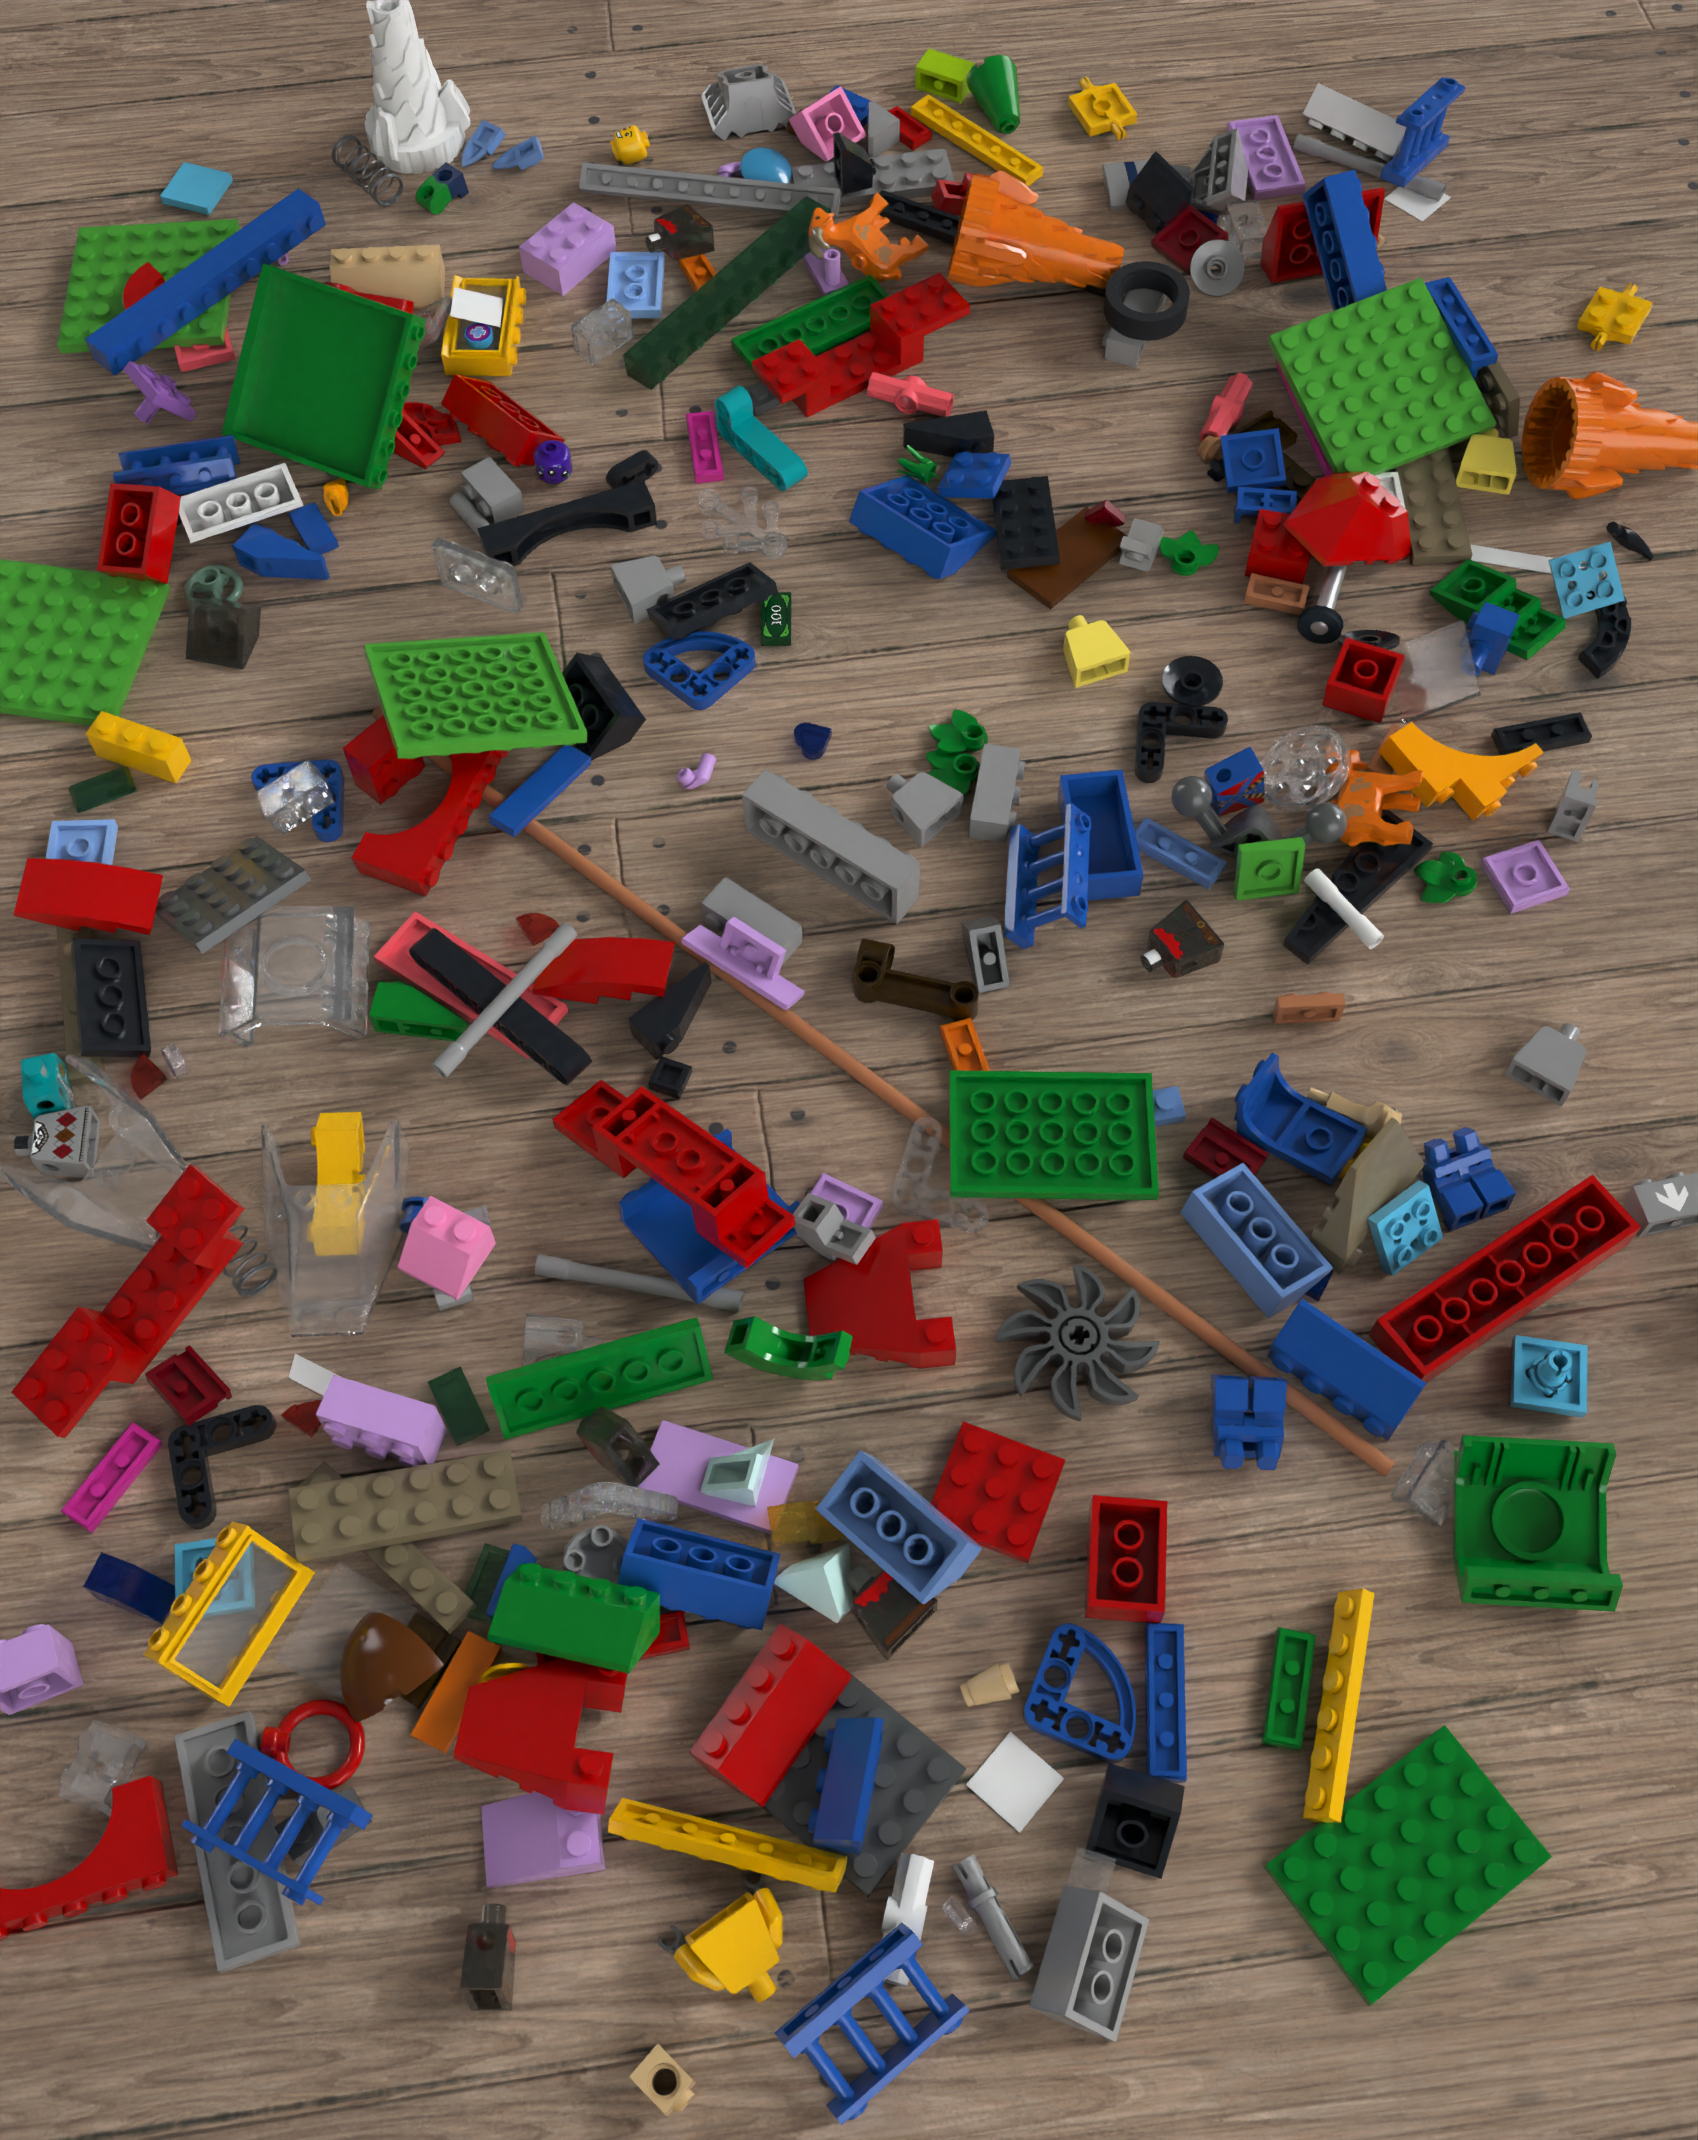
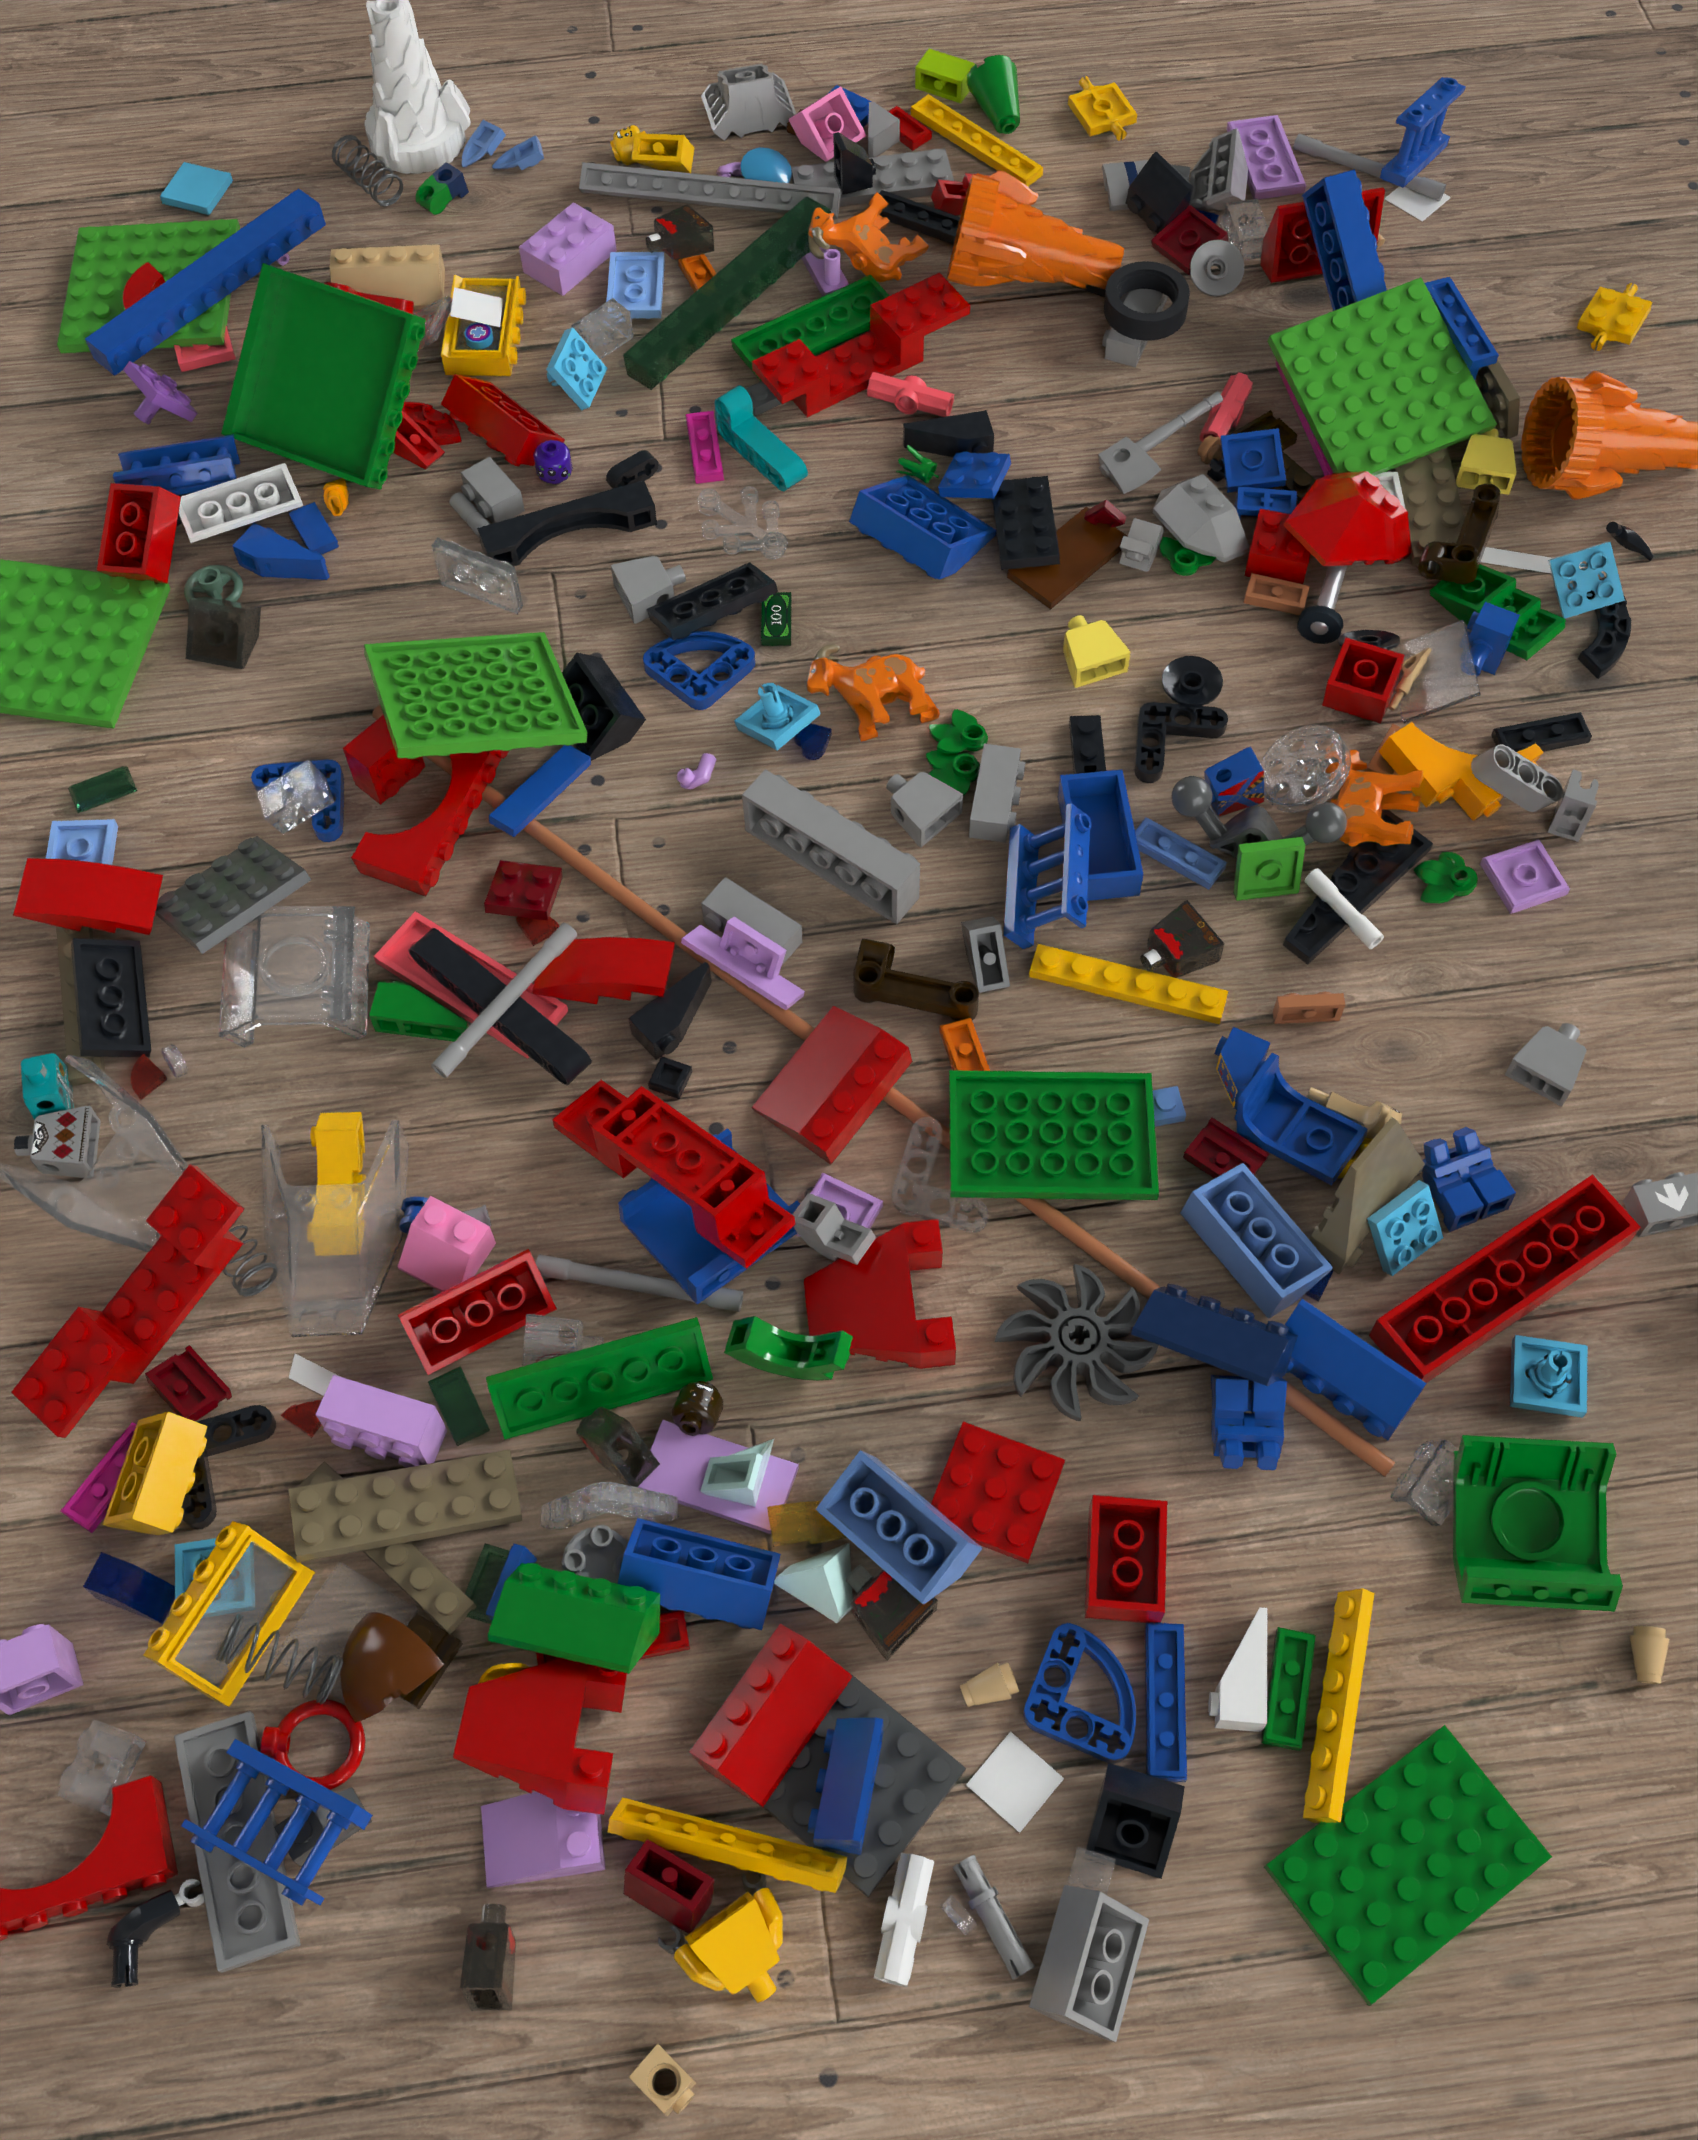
yellow brick [86,711,192,783] -> none
orange tile [410,1631,503,1754] -> none
blue fence [774,1922,969,2125] -> none
white slope [1303,83,1406,162] -> none
none -> yellow slope [103,1412,208,1535]
none -> black arm [106,1879,205,1988]
none -> dark grey piece [216,1613,343,1705]
none -> red slope [398,1249,557,1375]
none -> dark red plate [484,860,563,921]
none -> medium azure plate [546,327,607,410]
none -> dark red brick [623,1839,715,1934]
none -> yellow slope [632,133,694,173]
none -> dark brown head [672,1381,724,1436]
none -> medium azure plate [734,683,821,750]
none -> red slope [752,1006,913,1165]
none -> orange animal [806,644,940,742]
none -> yellow plate [1029,944,1228,1025]
none -> black plate [1069,715,1107,774]
none -> light grey piece [1098,391,1223,494]
none -> dark blue slope [1131,1284,1298,1386]
none -> light grey wedge [1153,474,1250,563]
none -> white slope [1208,1607,1267,1732]
none -> blue slope [1214,1027,1270,1110]
none -> tan hand [1388,647,1432,711]
none -> dark brown piece [1417,484,1500,585]
none -> light grey beam [1471,744,1563,812]
none -> tan cone [1630,1626,1670,1684]

